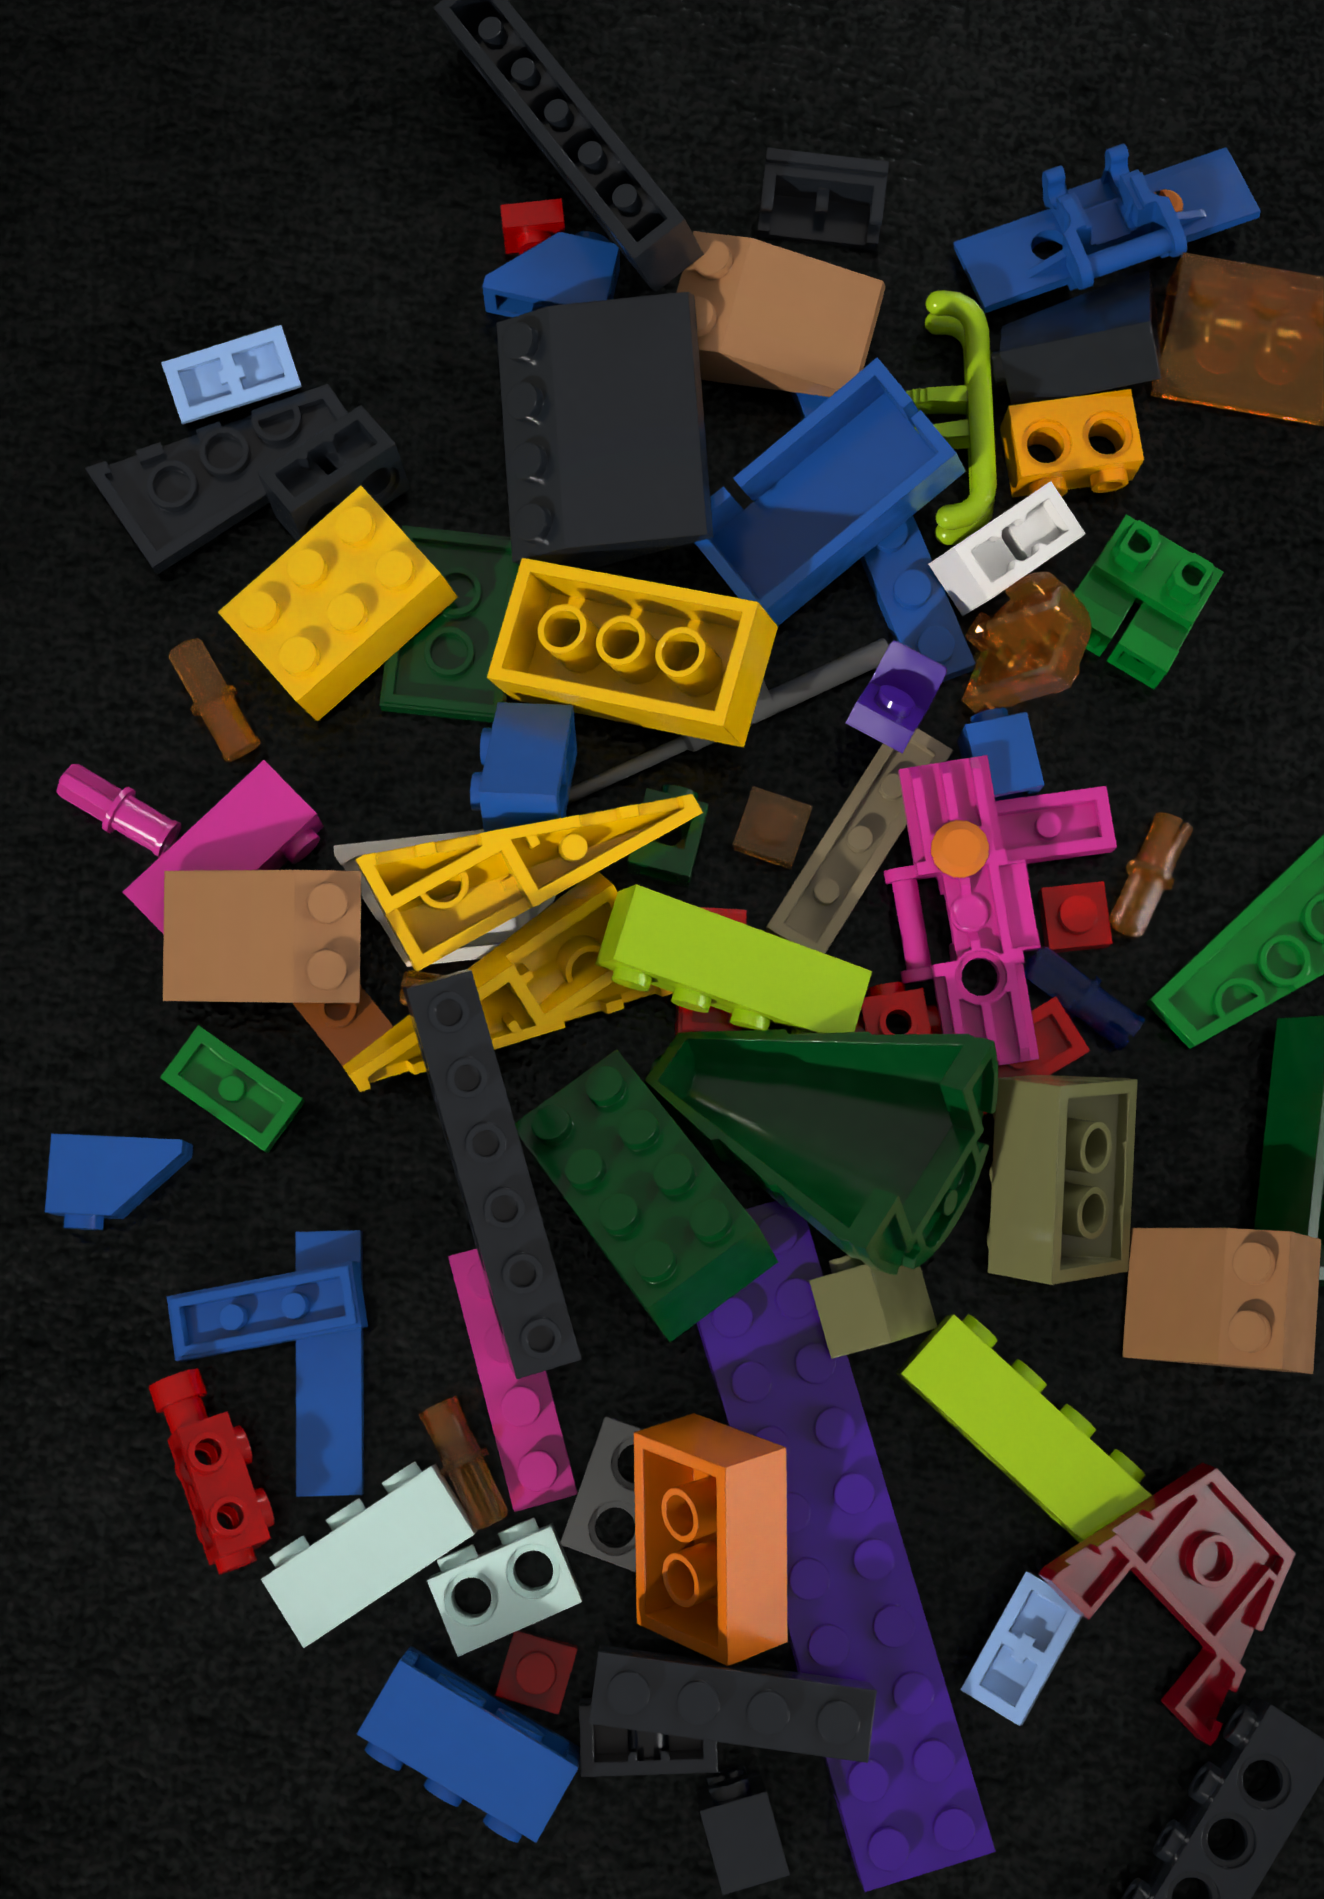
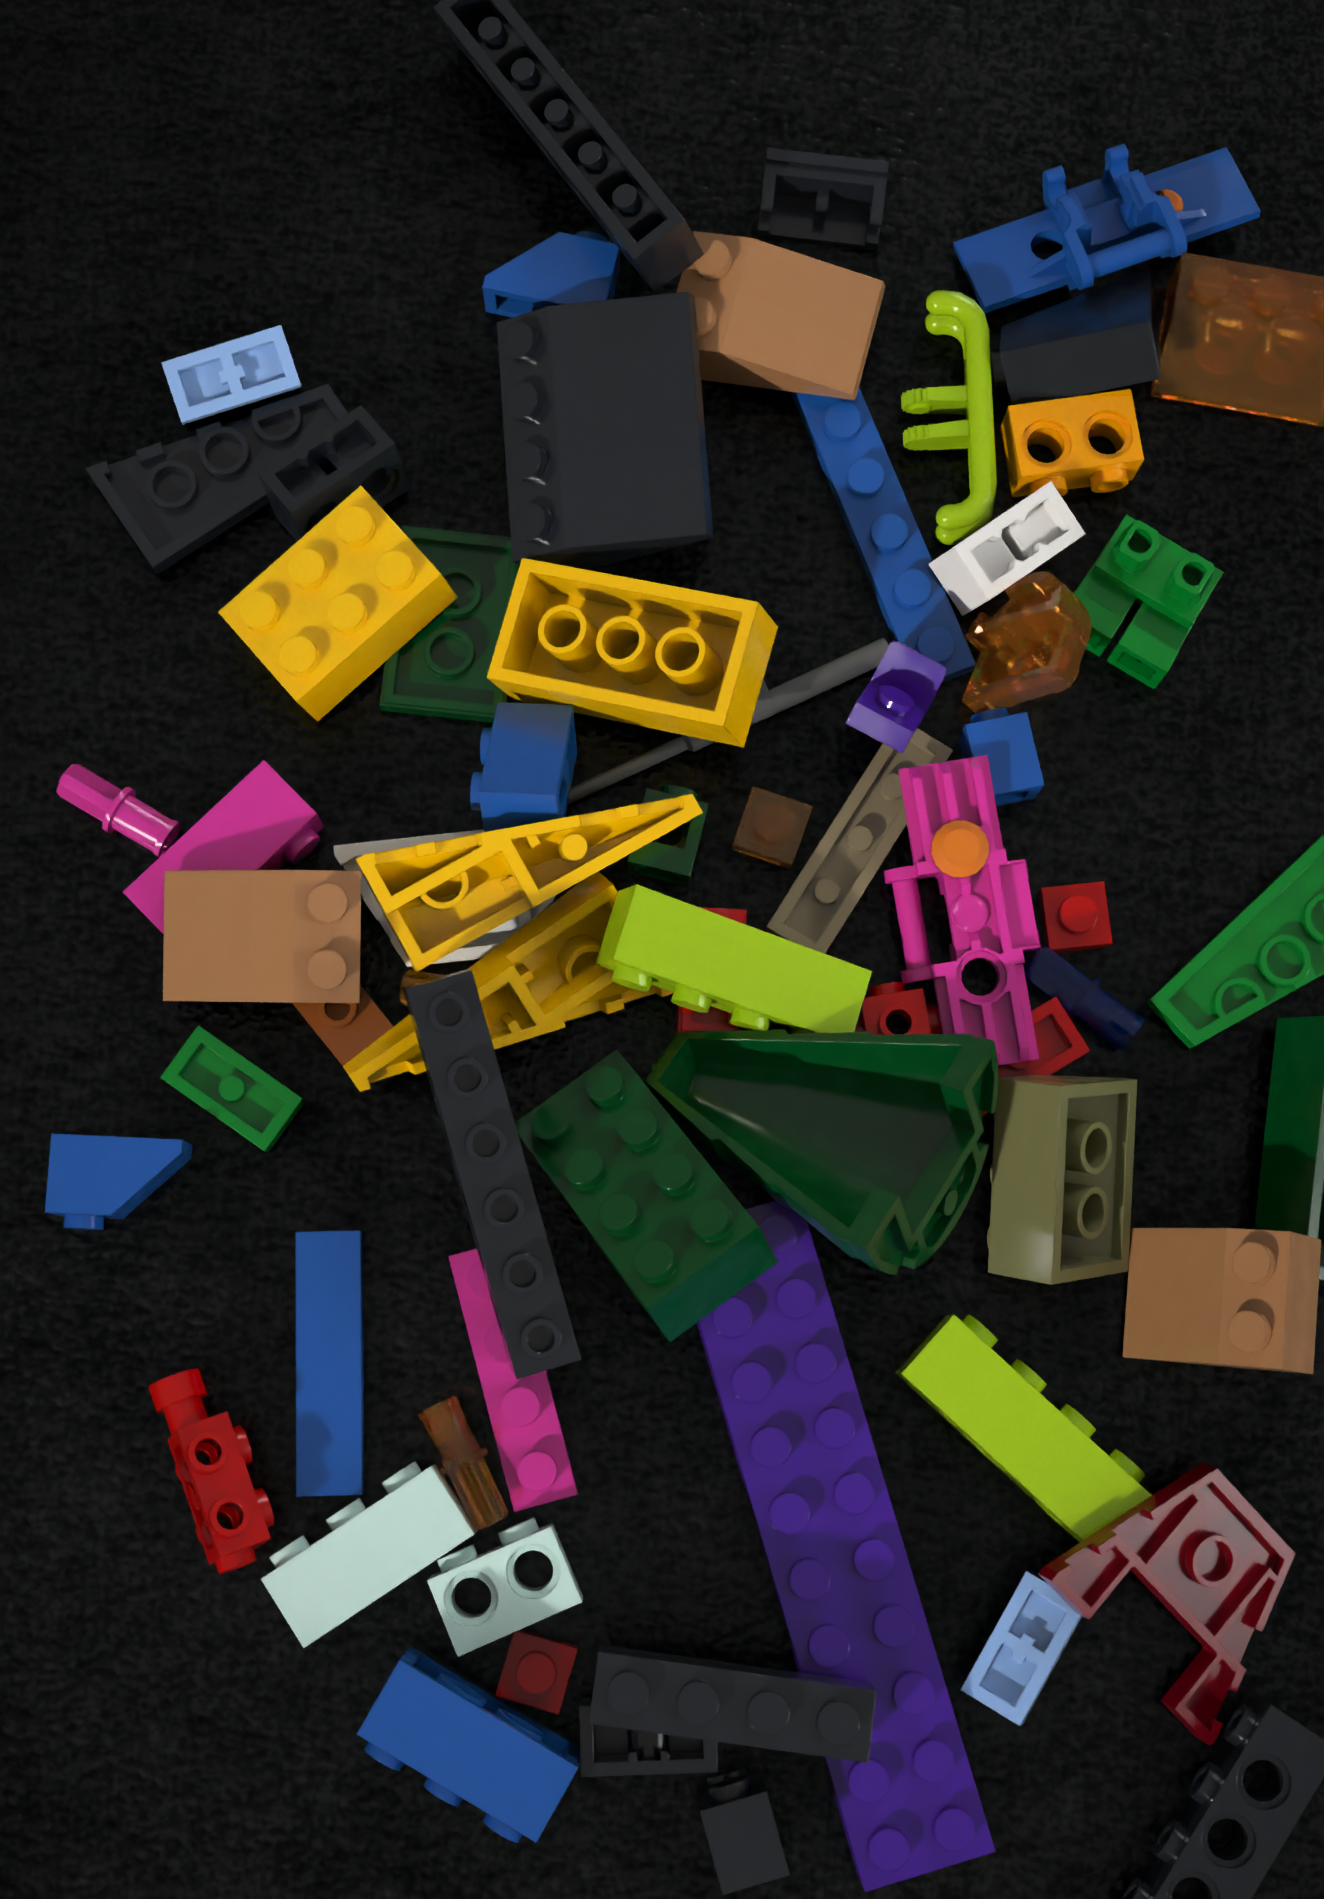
blue tile [167,1261,368,1361] -> none
clear orange axle [169,638,261,762] -> none
red plate [500,198,565,255] -> none
dark grey brick [560,1415,643,1572] -> none
orange brick [634,1413,788,1666] -> none
blue piece [694,357,966,626] -> none
olive brick [809,1255,938,1359] -> none
dark pink plate [995,786,1117,864] -> none
clear orange axle [1110,812,1193,938] -> none

